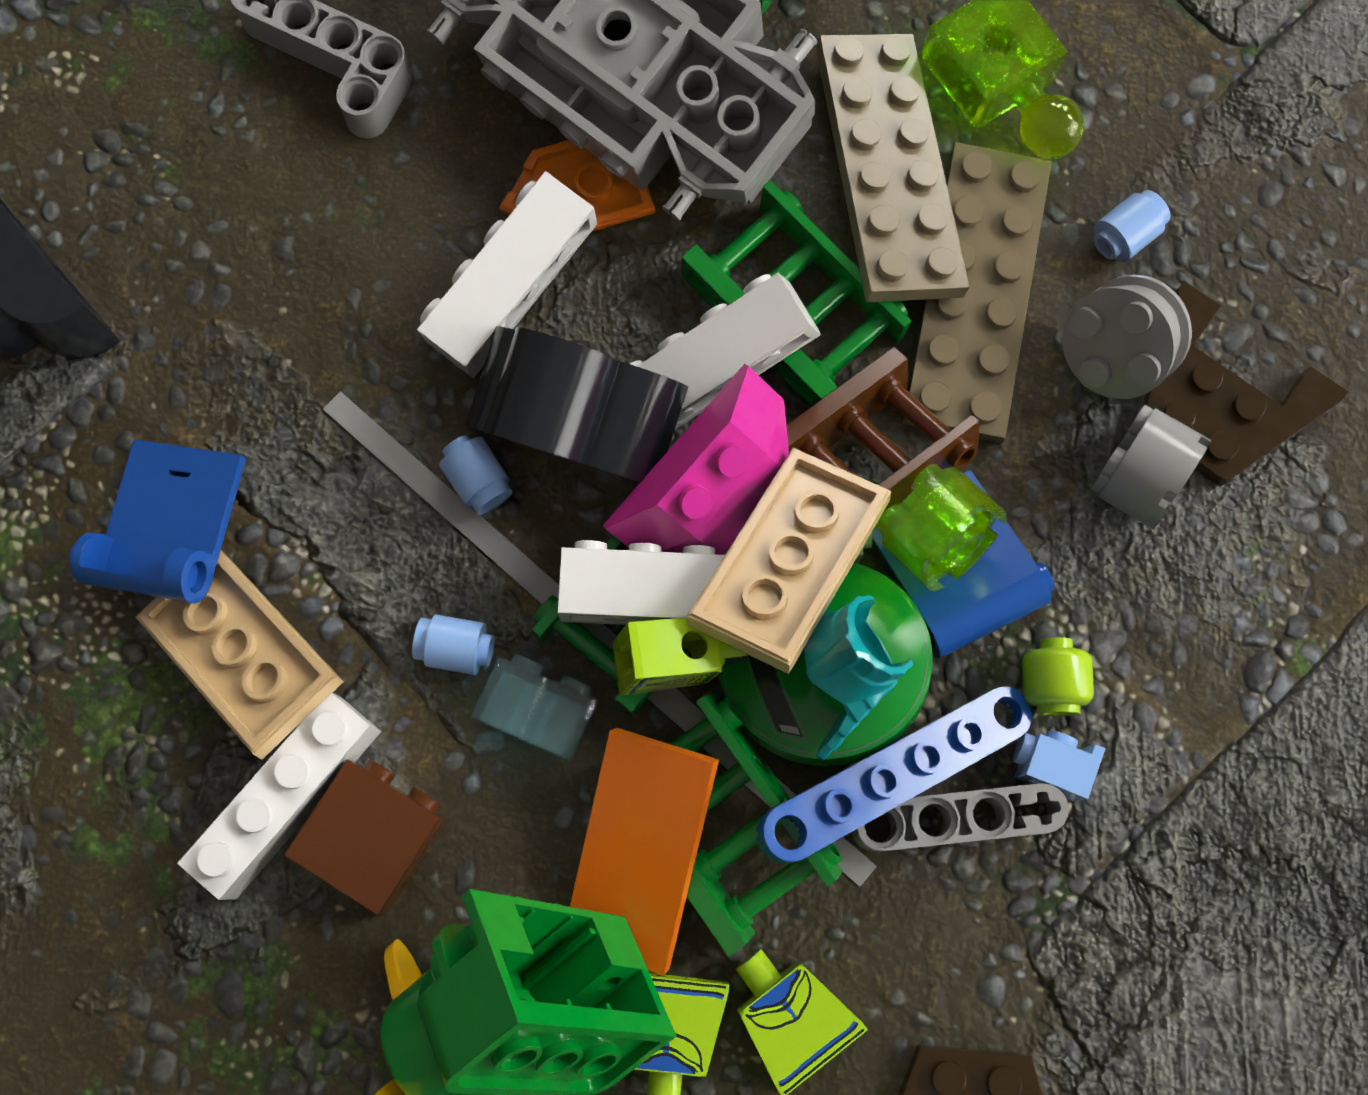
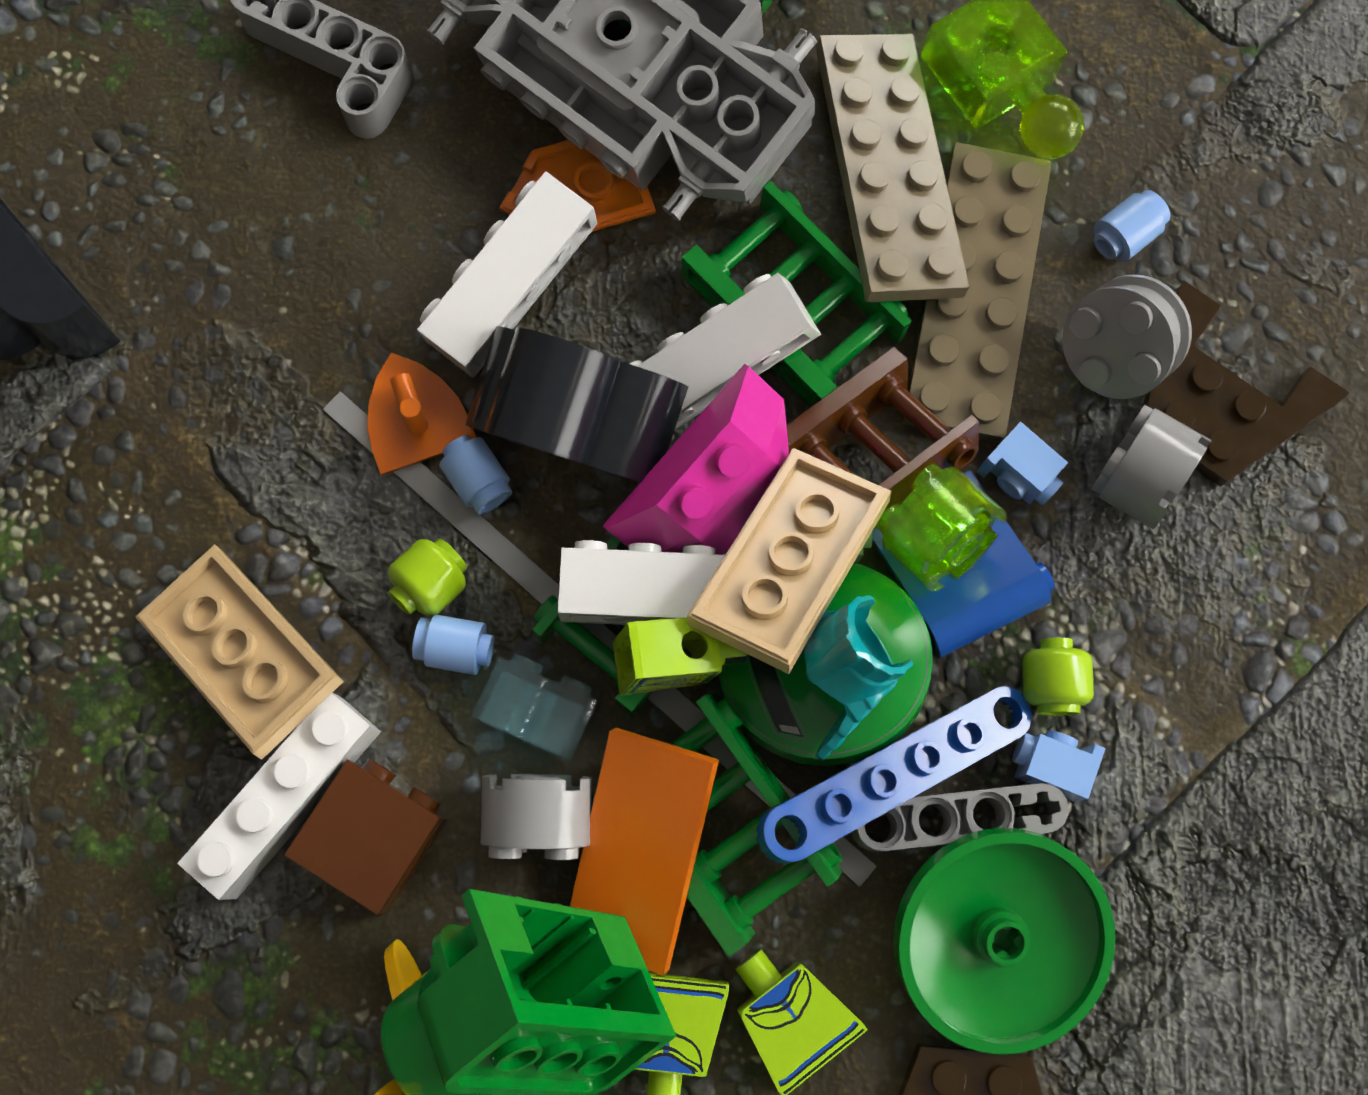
blue door [69,439,246,604] -> none
none -> orange shield [367,352,476,476]
none -> lime head [387,538,467,616]
none -> light grey brick [480,774,593,860]
none -> green dish [893,828,1116,1054]
none -> light blue brick [976,421,1068,506]

